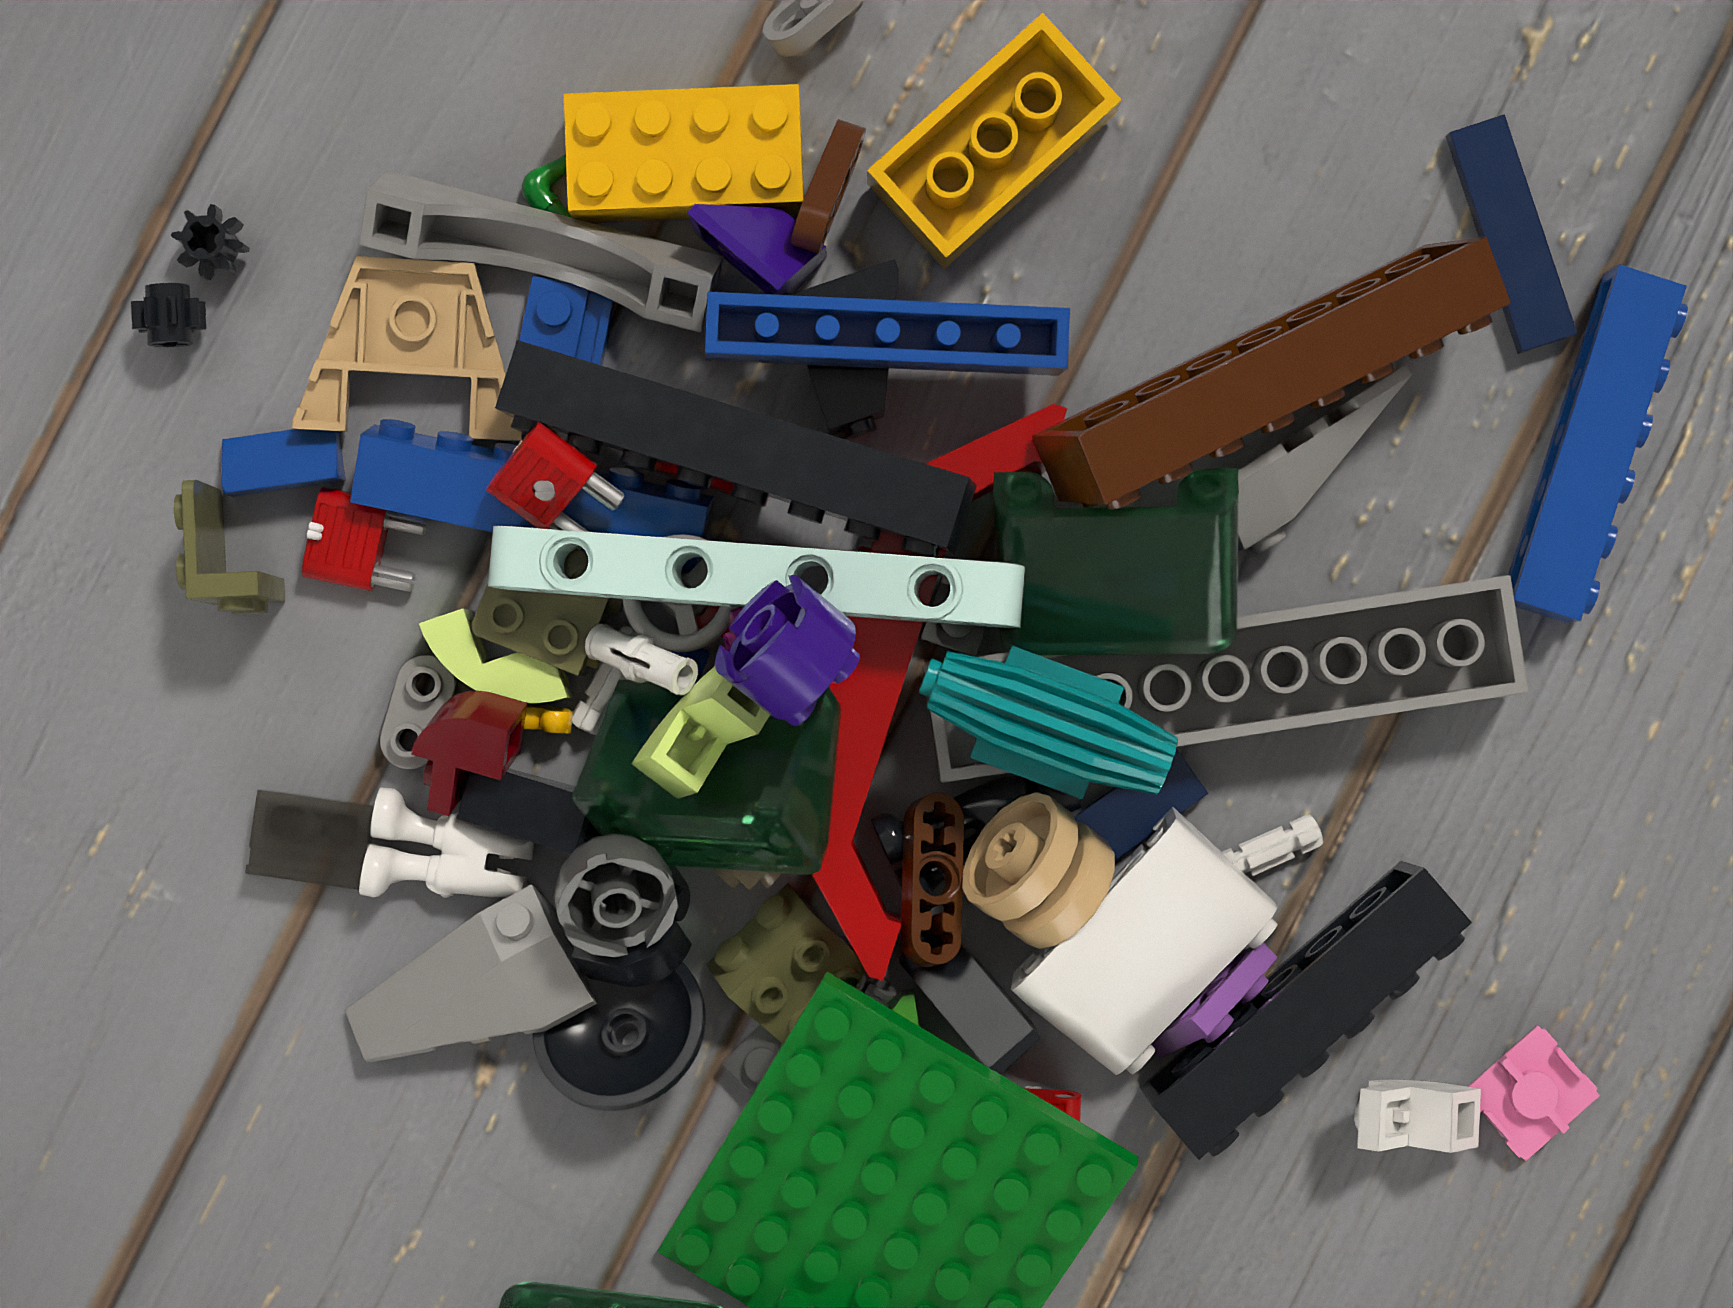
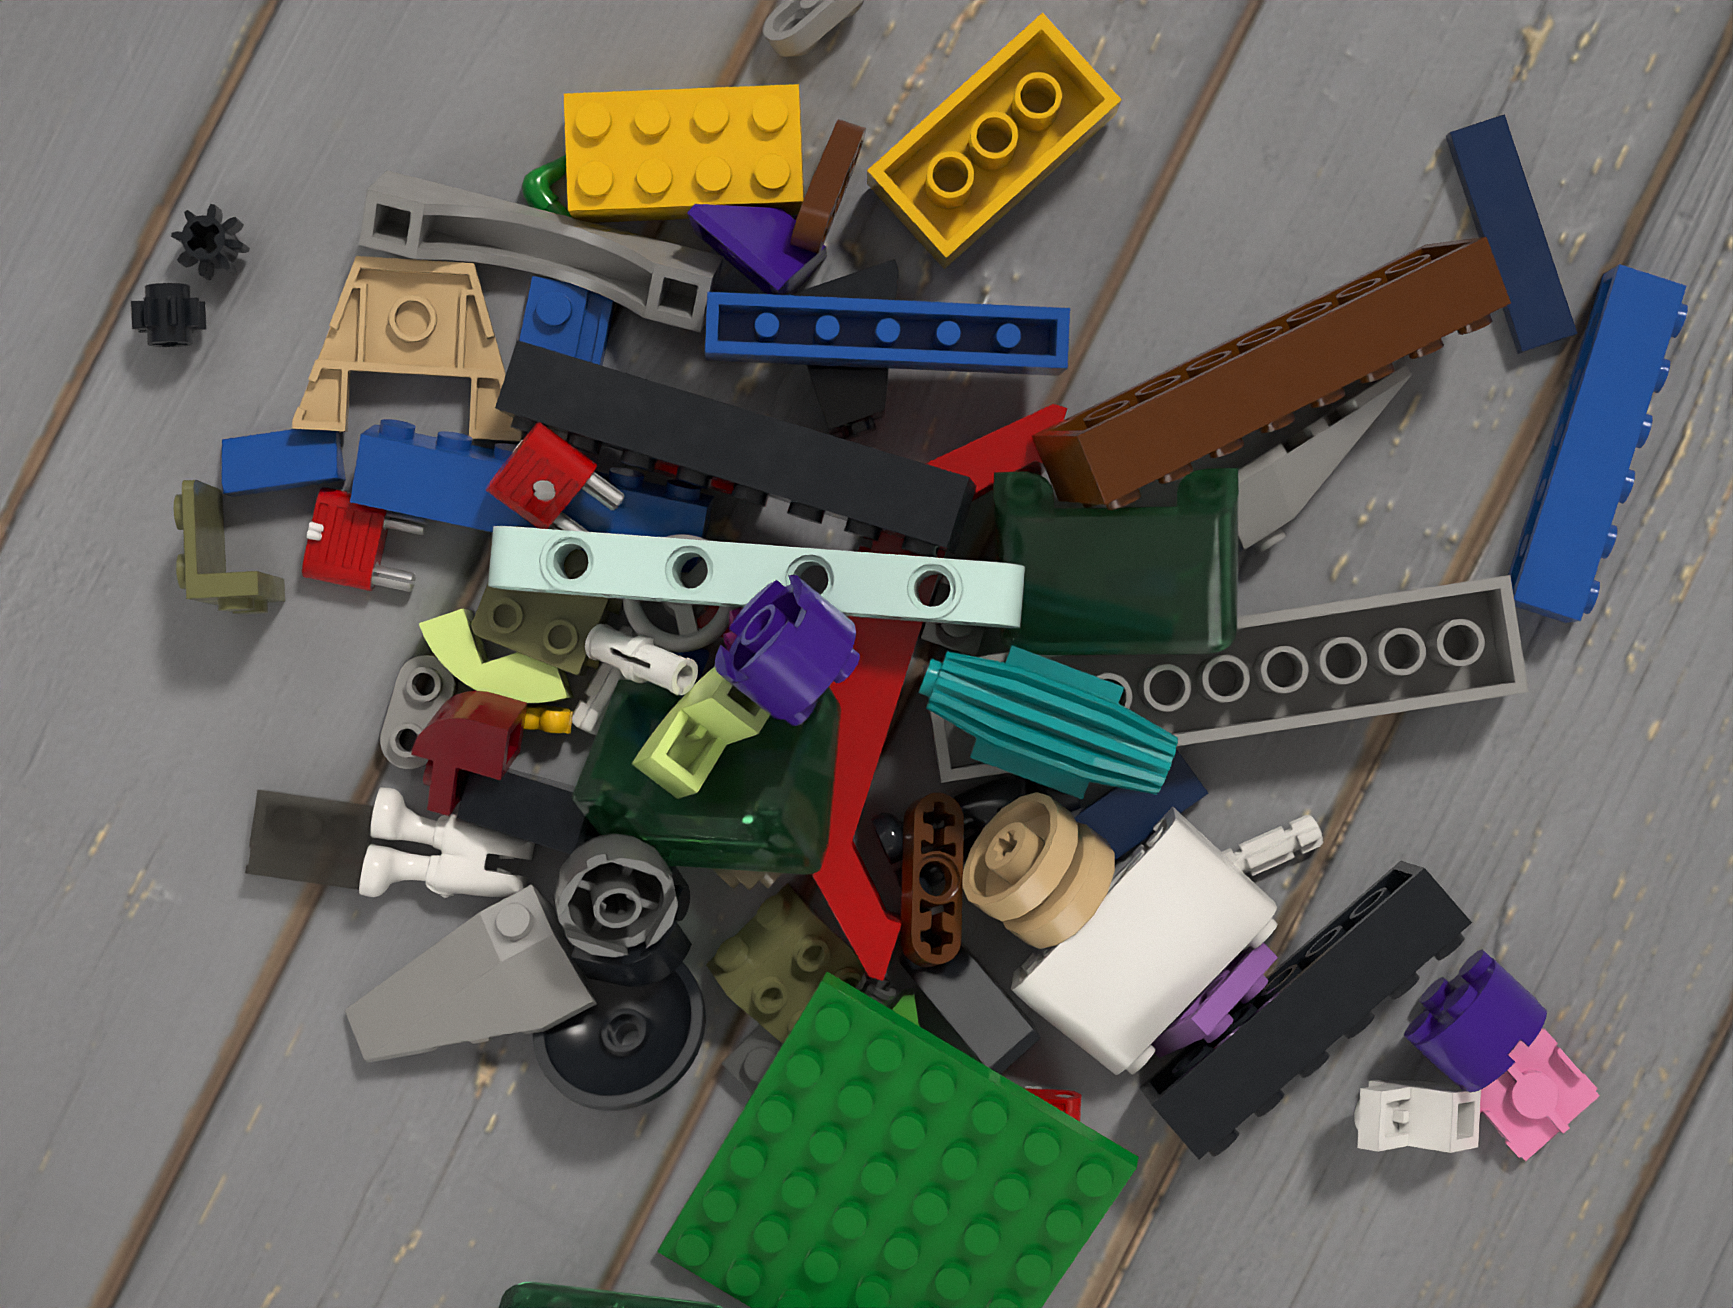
none -> dark purple brick [1404,949,1547,1093]

